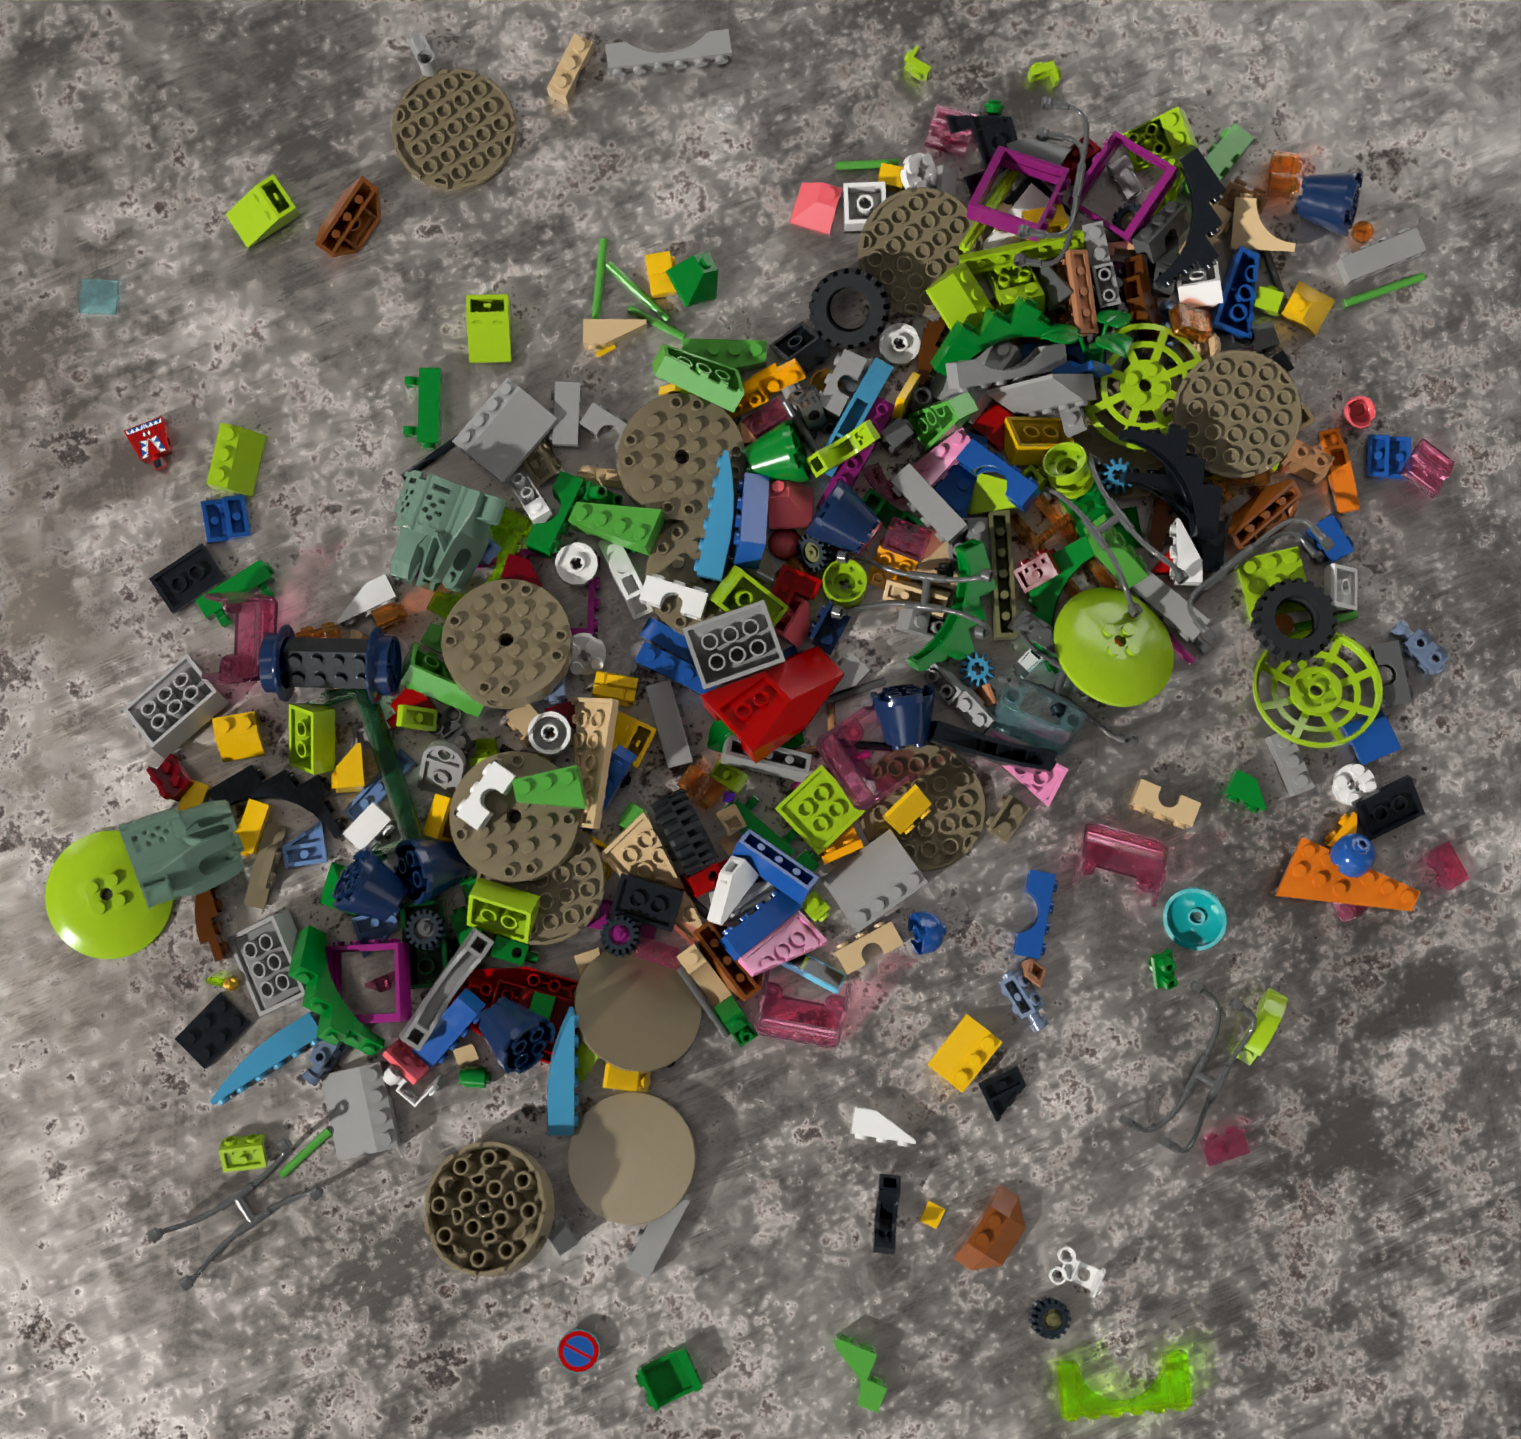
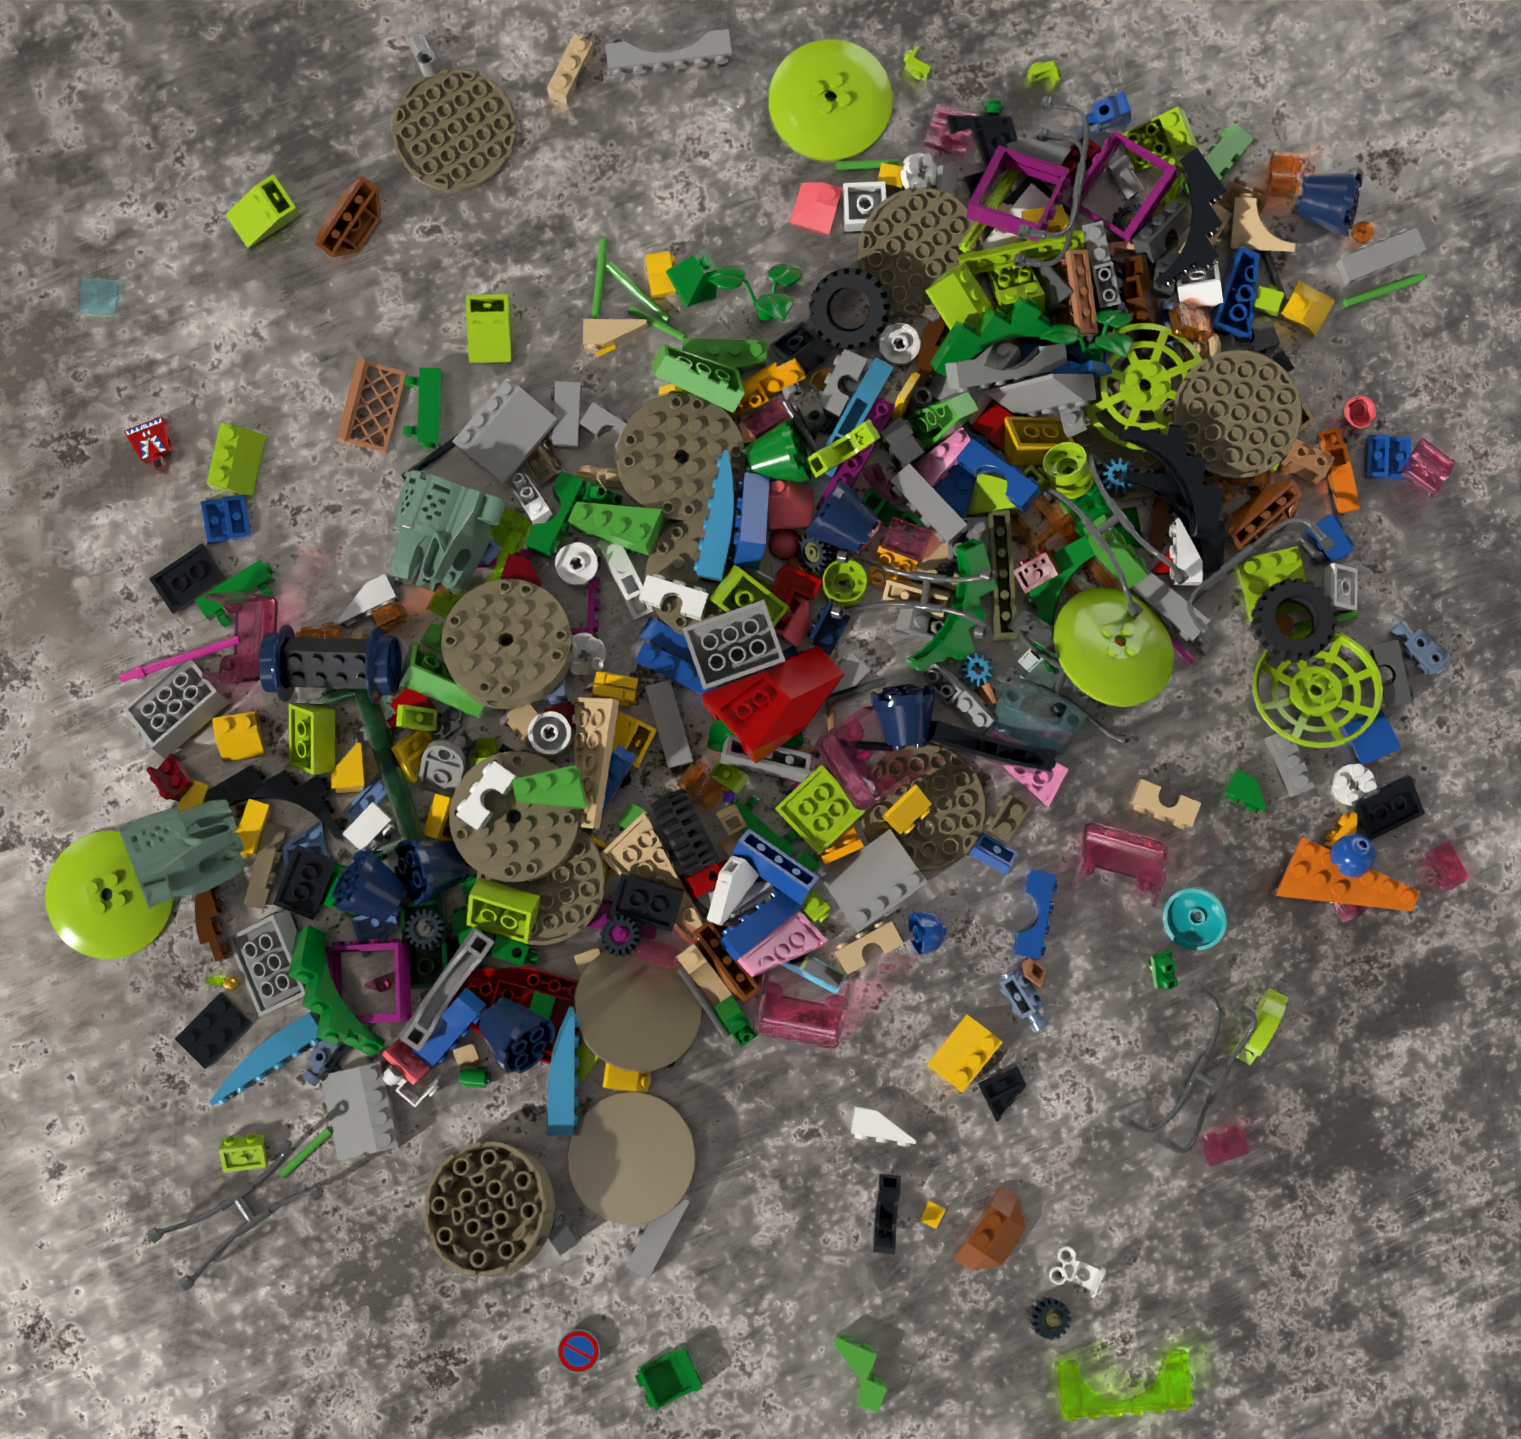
none -> dark pink bar [118,635,241,683]
none -> black plate [273,845,337,920]
none -> nougat fence [337,357,407,453]
none -> yellow wing [391,730,434,783]
none -> green plant [707,264,803,322]
none -> lime dish [769,39,893,161]
none -> dark grey brick [889,435,925,472]
none -> blue slope [970,832,1019,875]
none -> blue torso [1086,91,1131,131]

